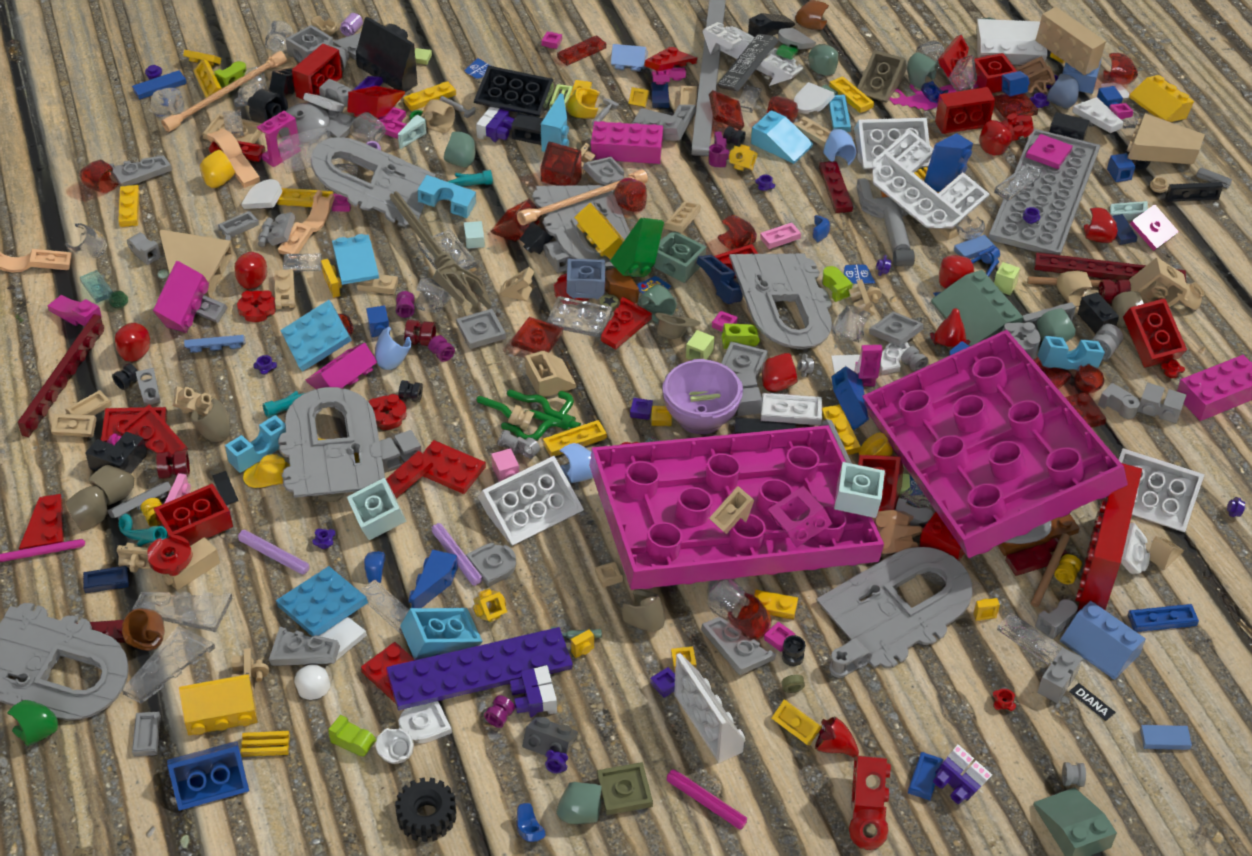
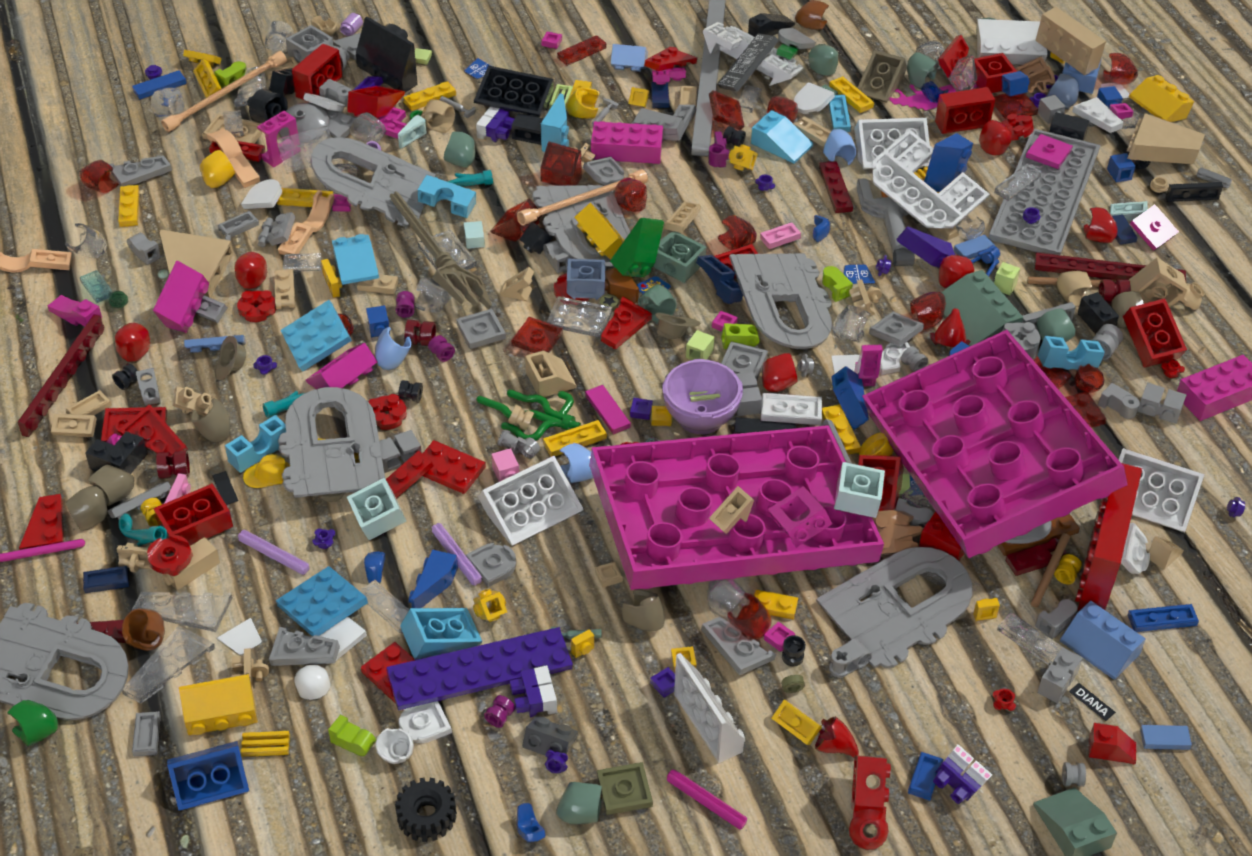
none -> dark tan piece [215,336,246,381]
none -> white sticker [217,618,262,655]
none -> dark pink tile [585,385,631,434]
none -> dark purple slope [896,226,955,268]
none -> clear red piece [910,292,946,330]
none -> light grey brick [1038,95,1066,124]
none -> red slope [1088,723,1136,764]

